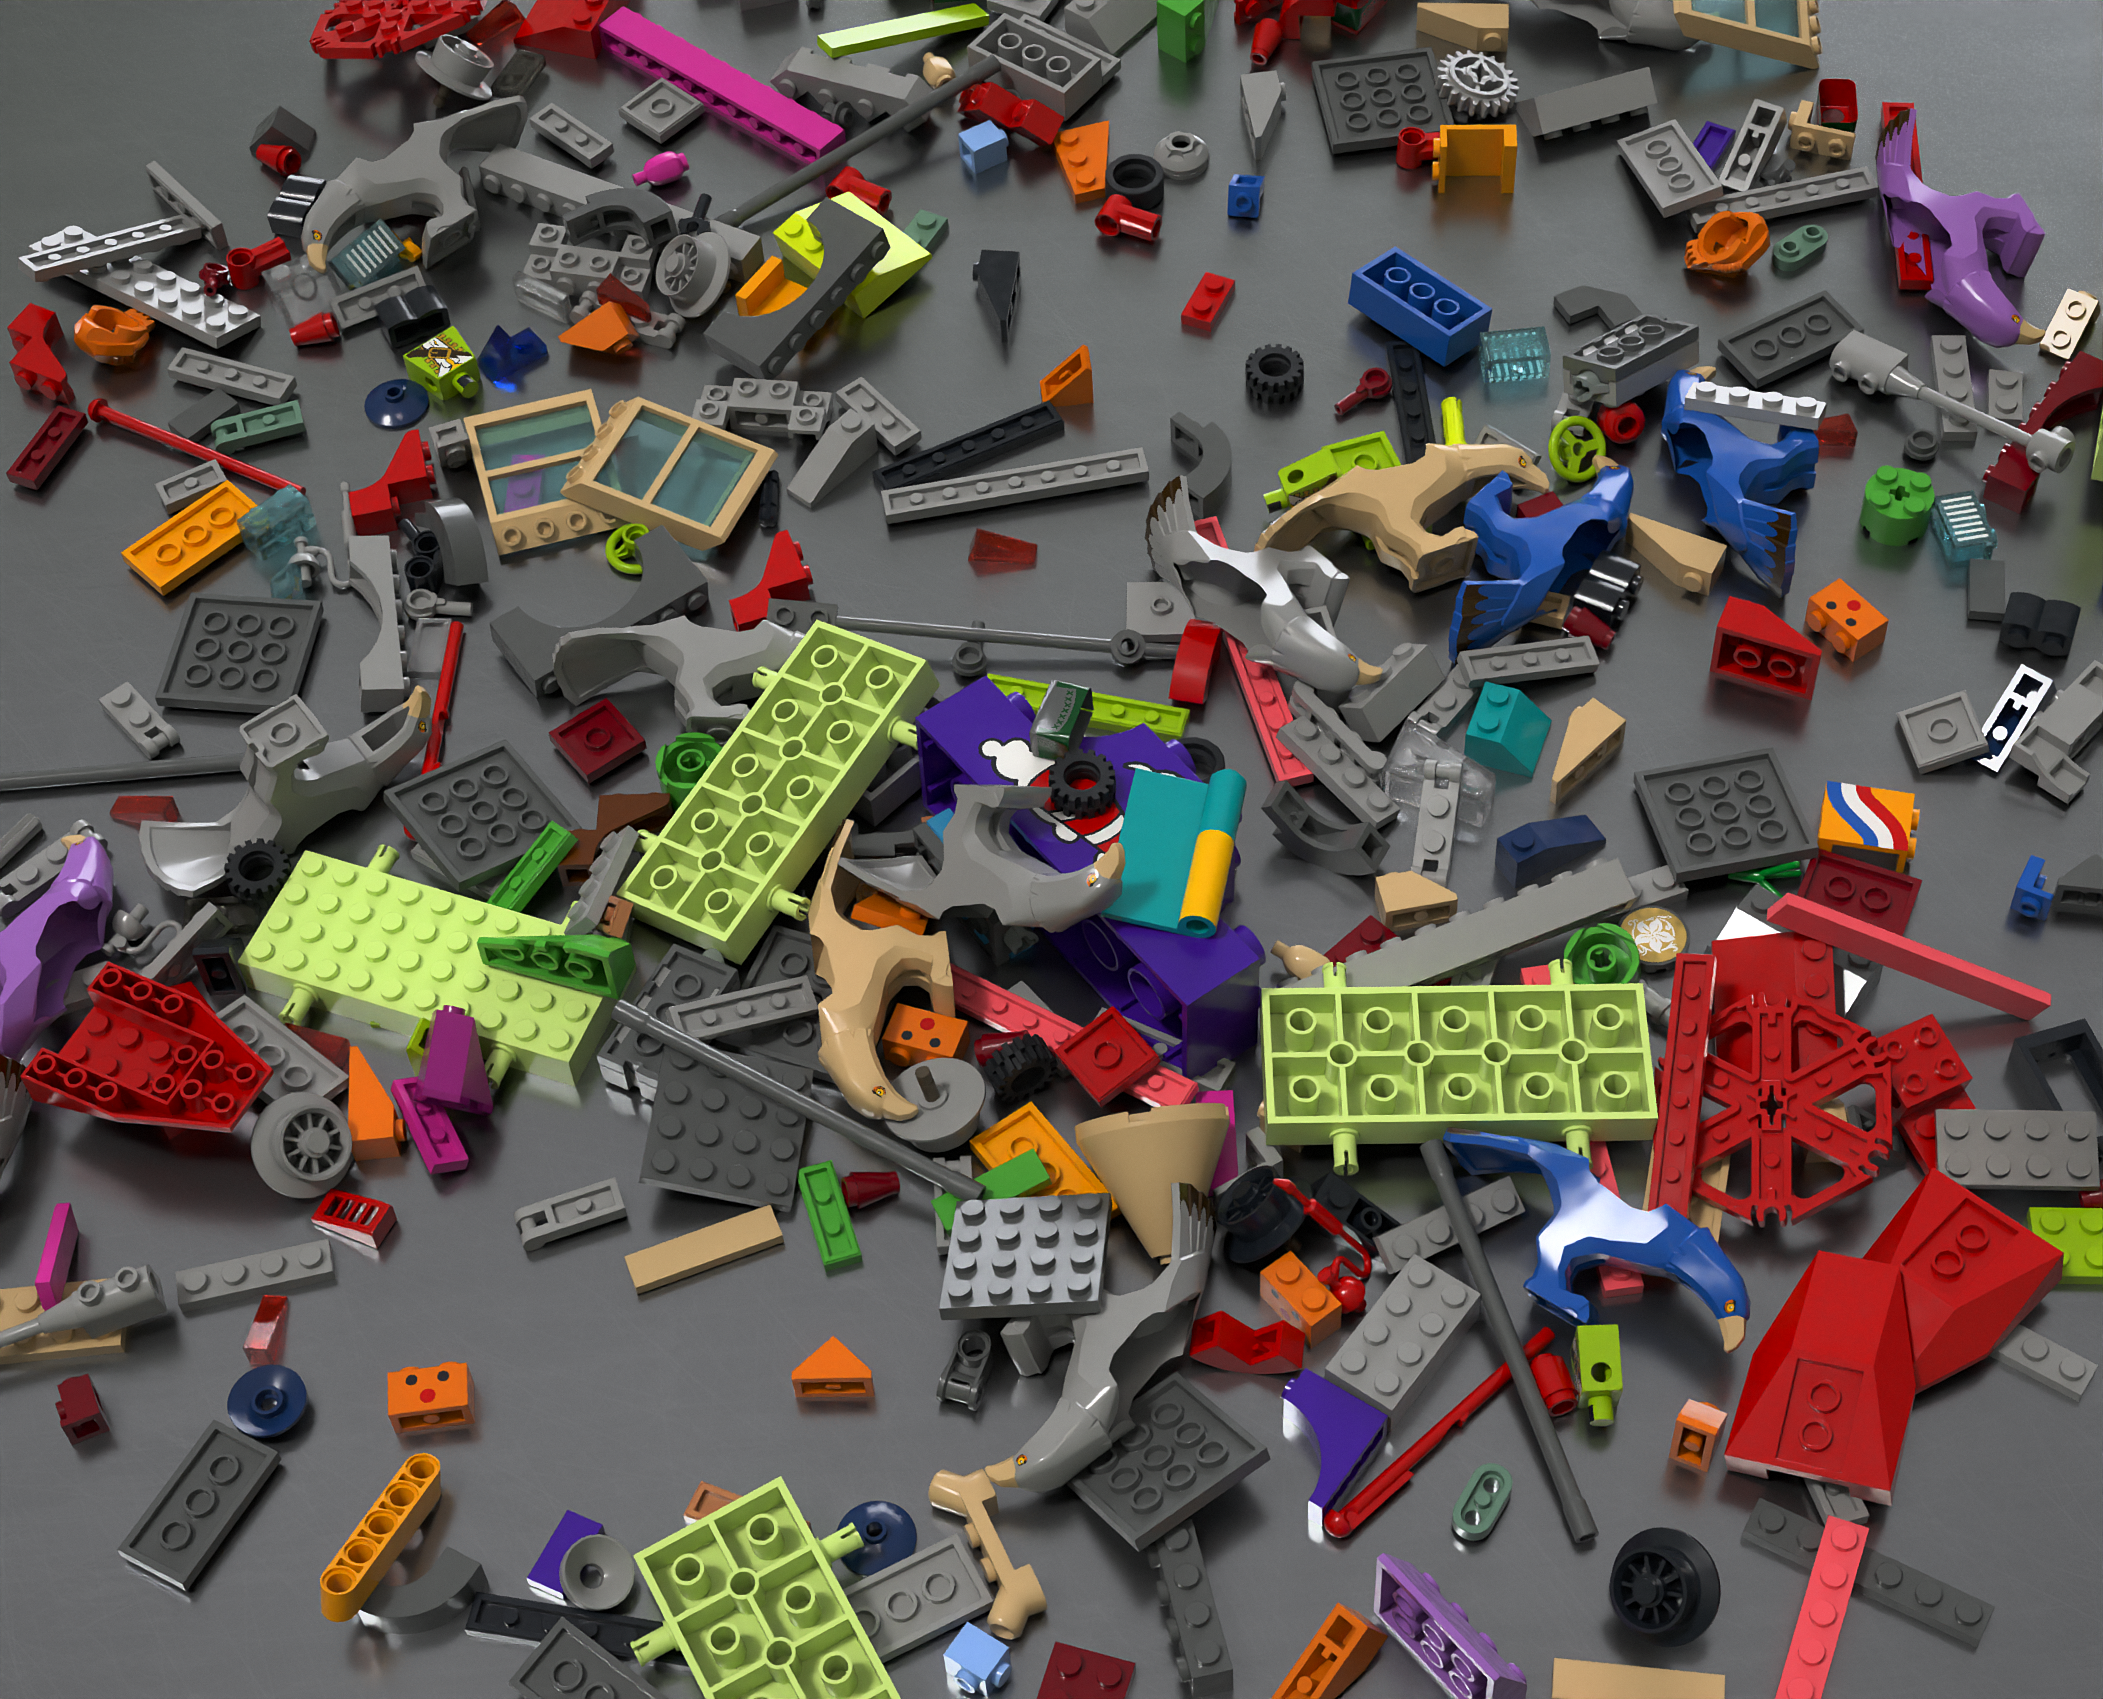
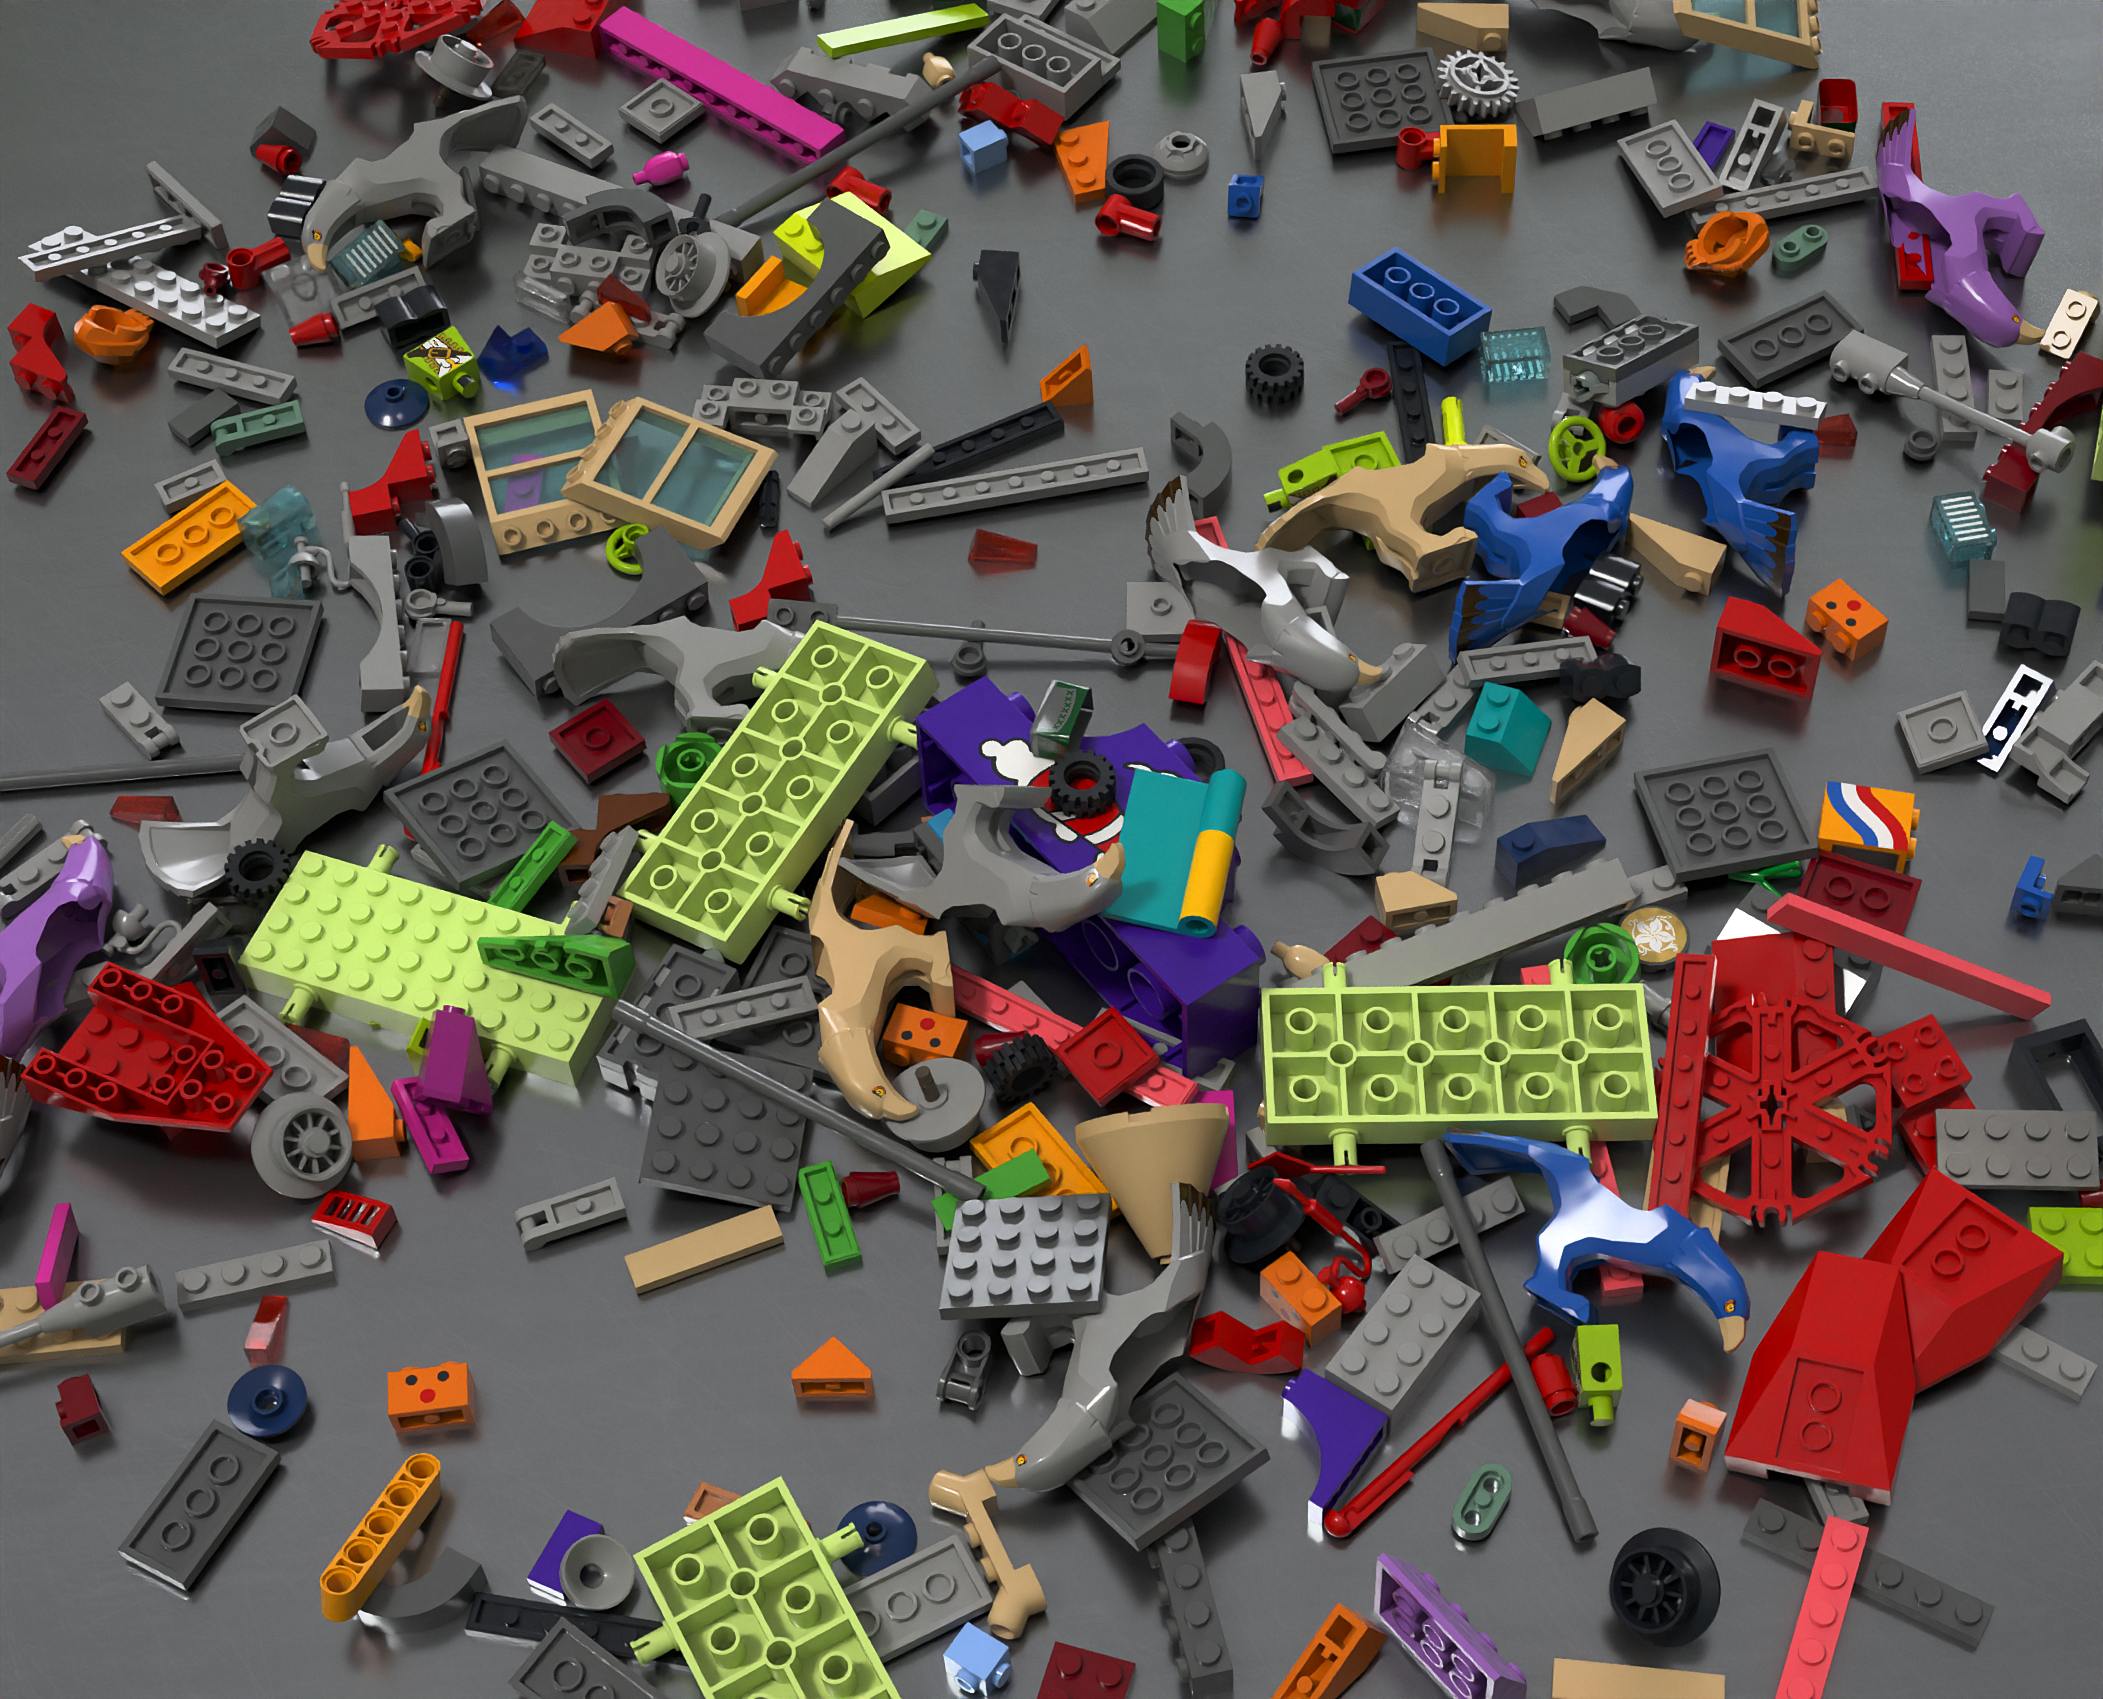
red bar [87,398,306,499] -> none
lime tile [987,673,1190,741] -> none
red plate [1181,272,1235,332] -> none
bright green brick [1860,465,1935,546] -> none
none -> light grey bar [822,443,935,531]
none -> red piece [1248,1151,1387,1179]
none -> black brick [1560,653,1641,702]

